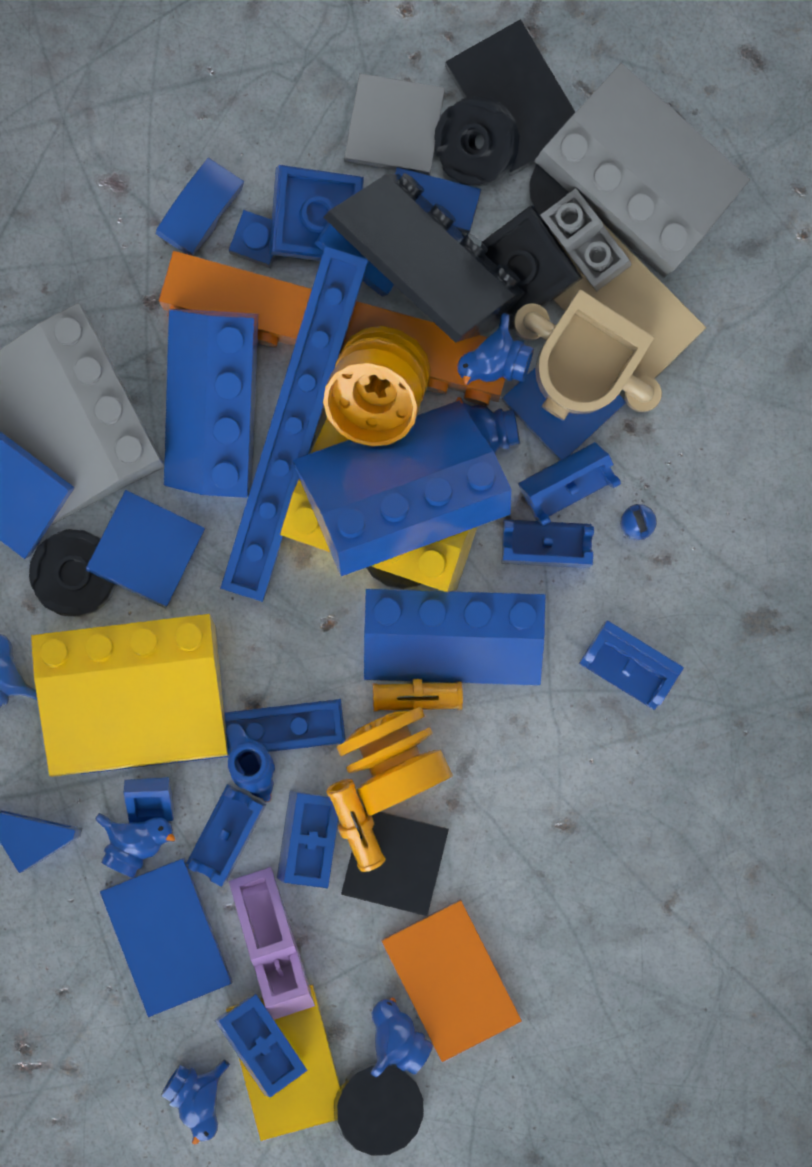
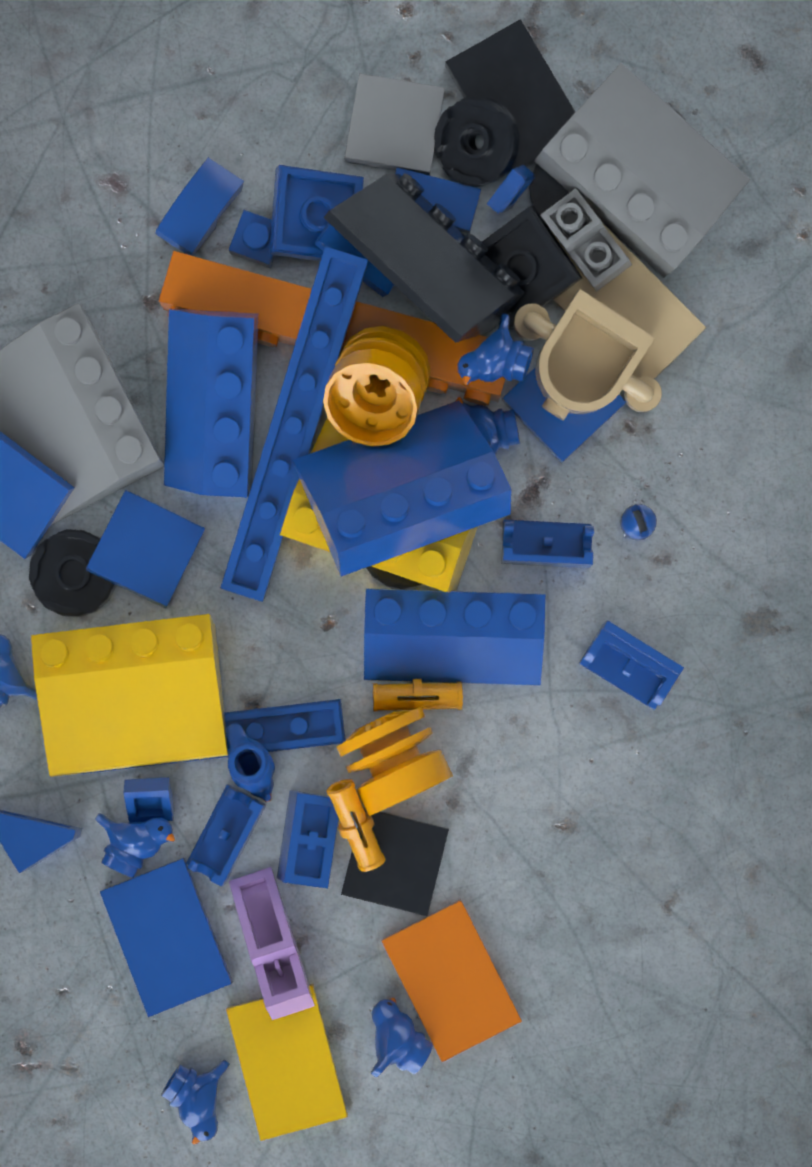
blue hinge [214,994,308,1098] -> none
black tile [334,1063,424,1156] -> none
blue hinge [518,442,621,526] -> none
none -> blue tile [486,165,535,213]

